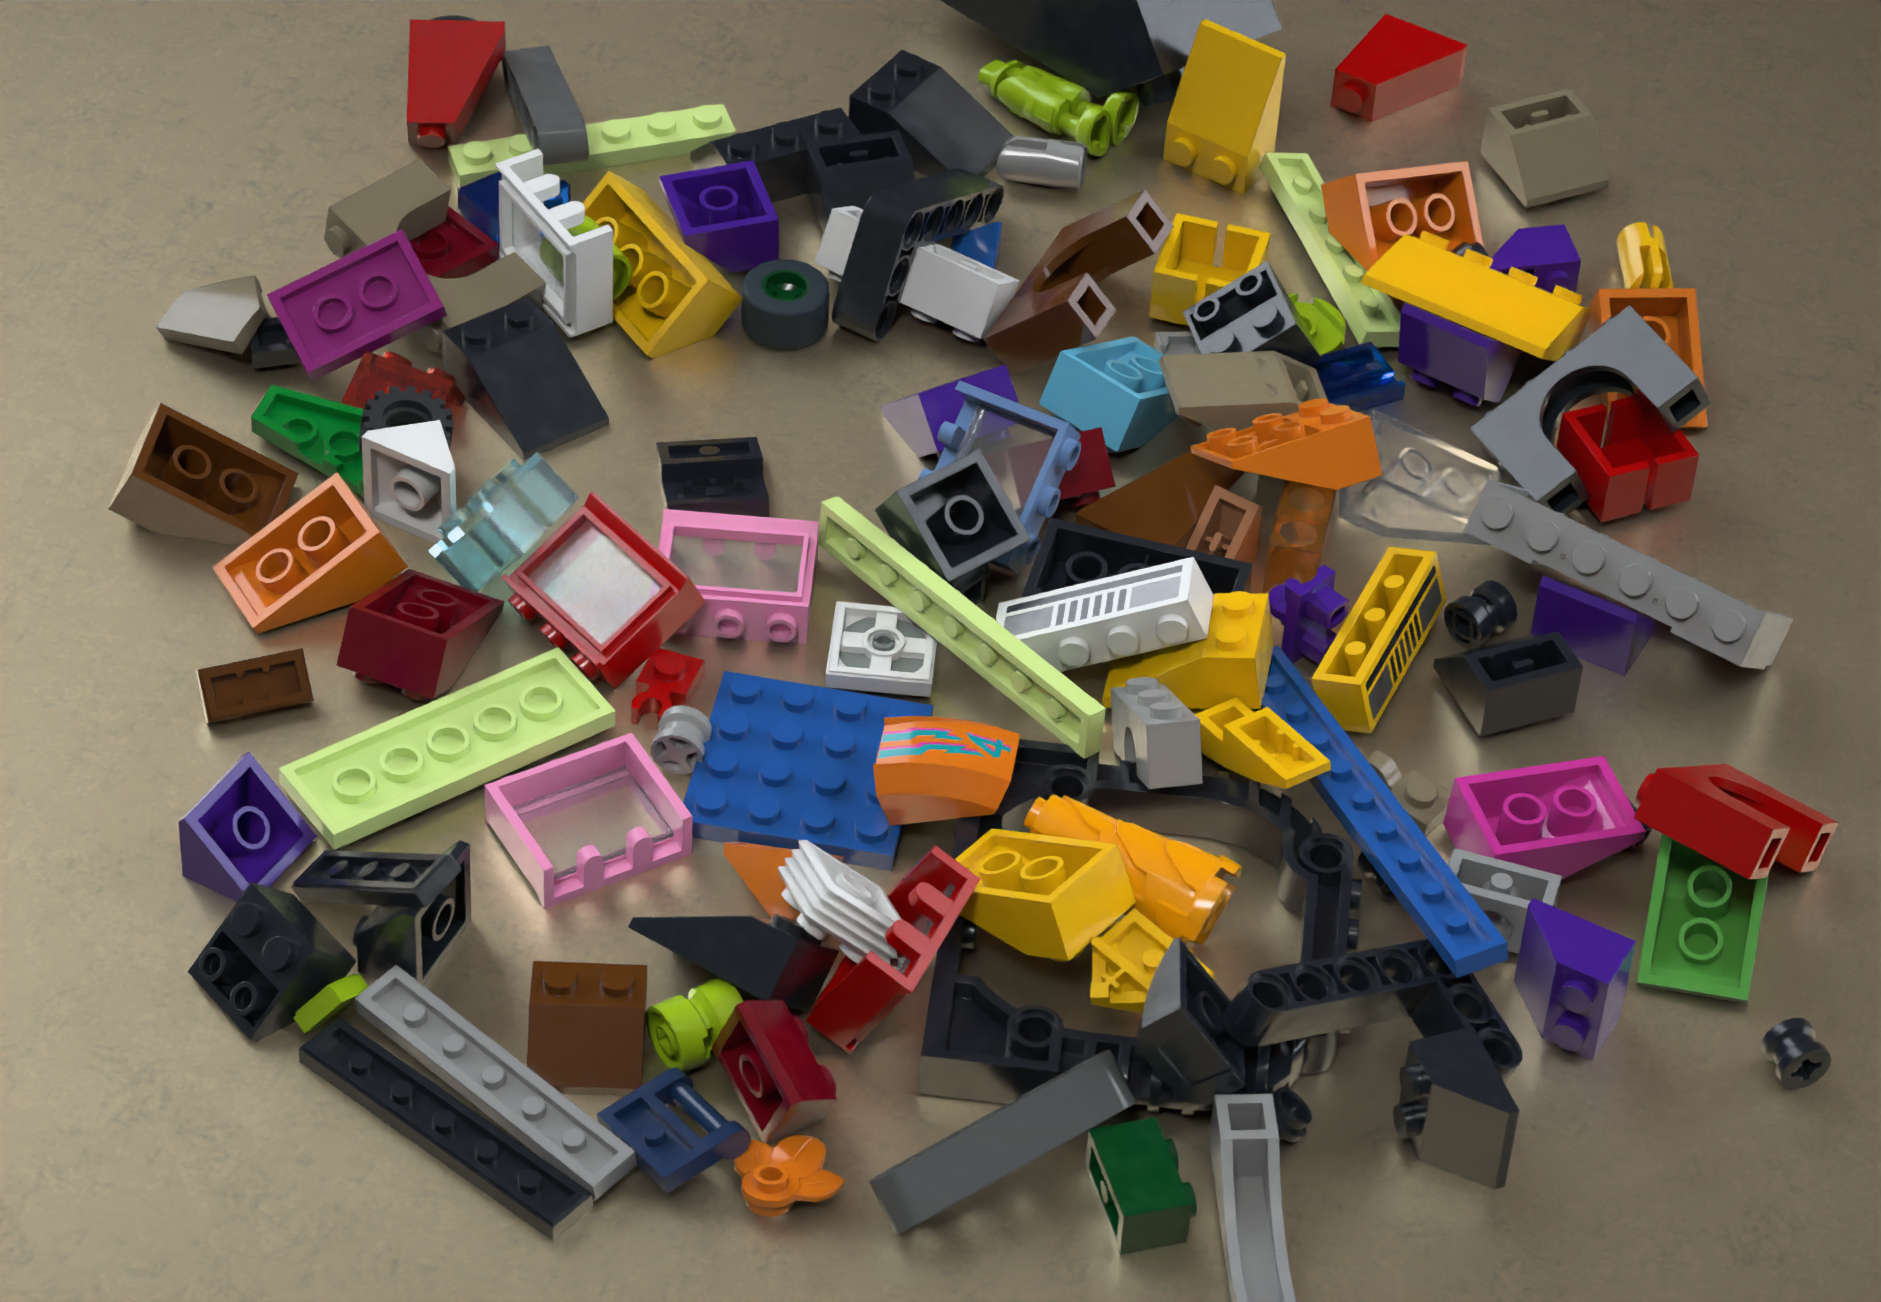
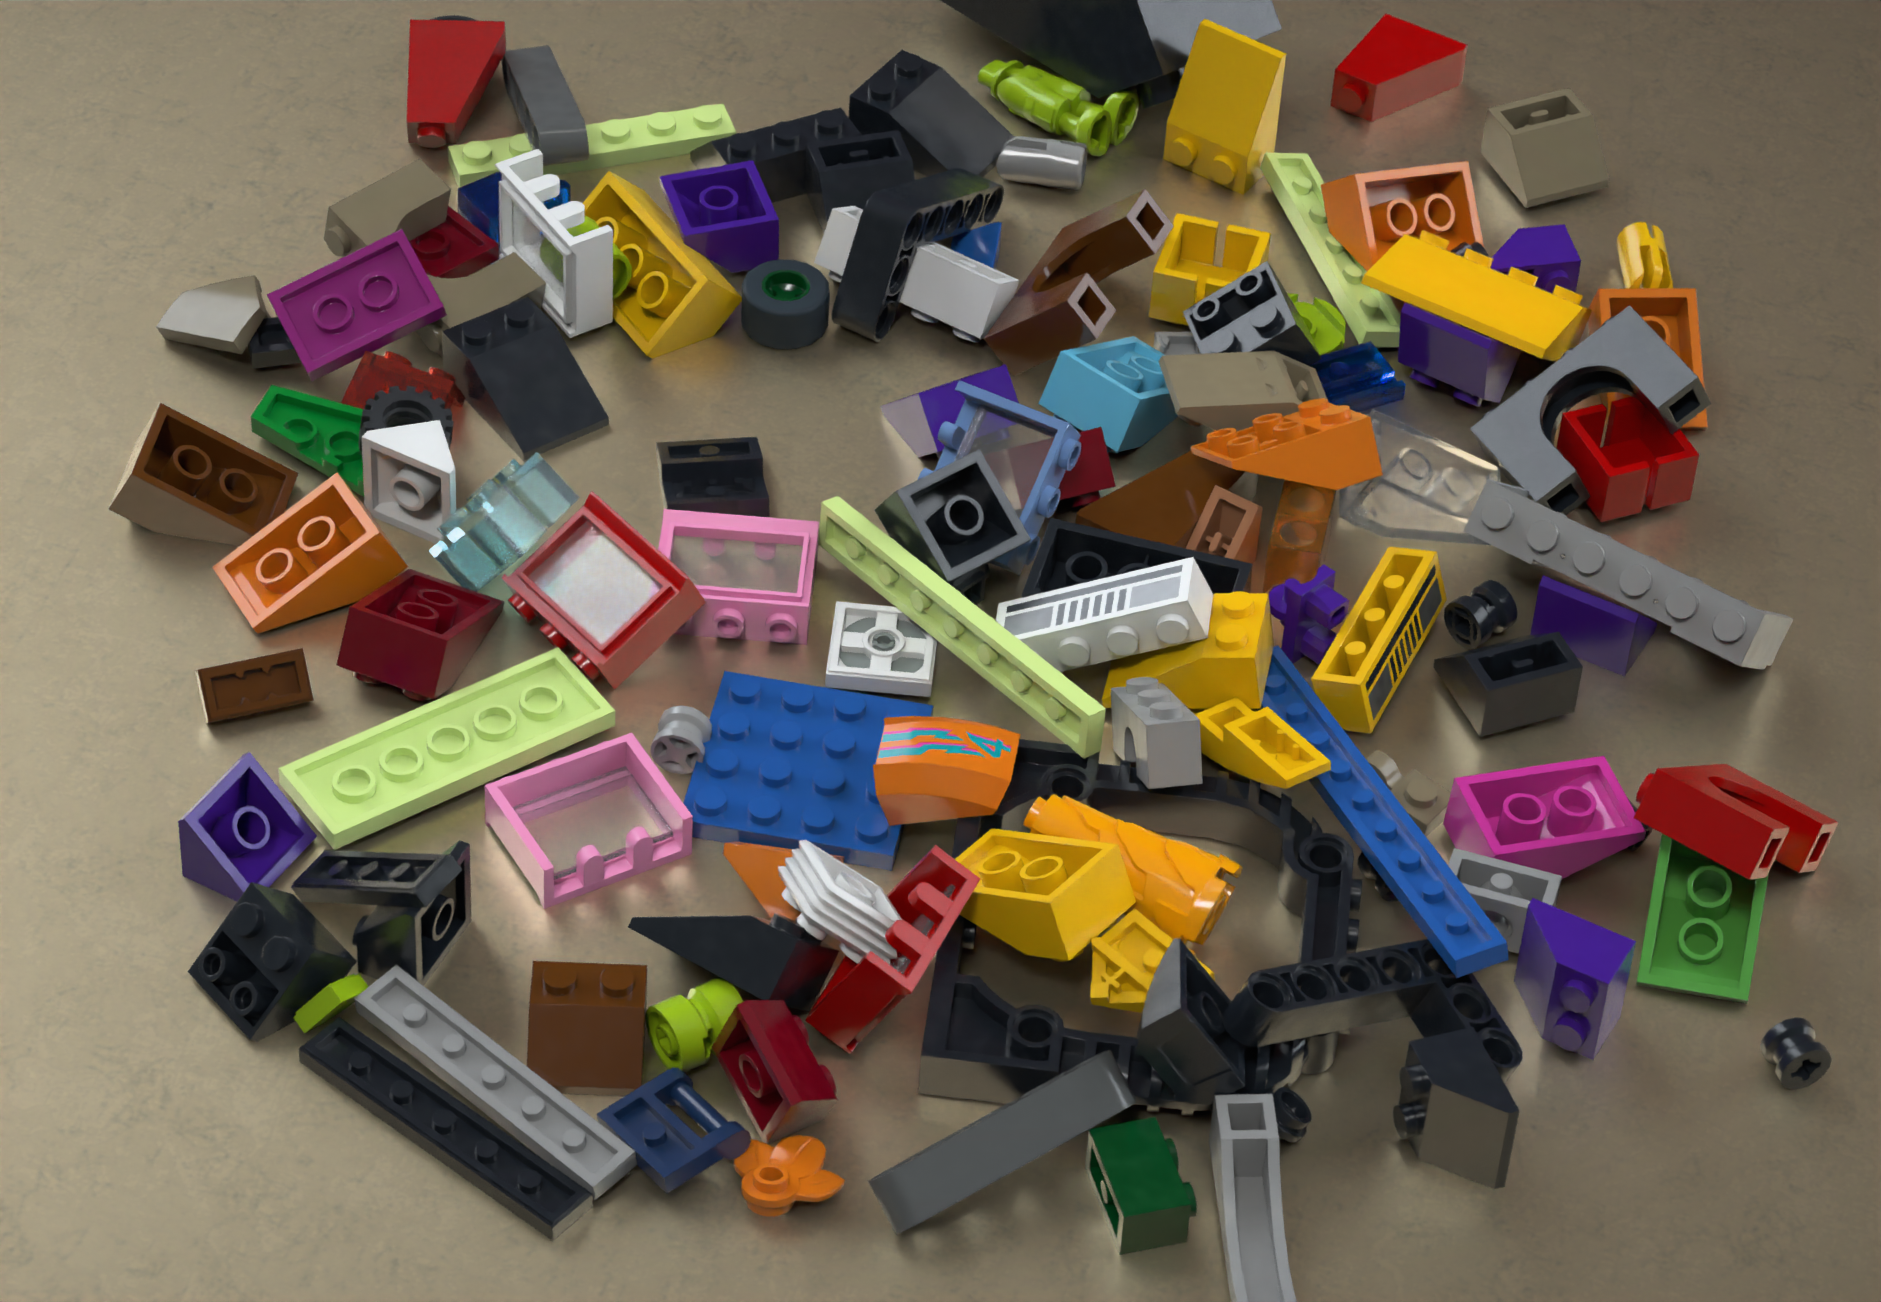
red plate [631,648,705,730] -> none

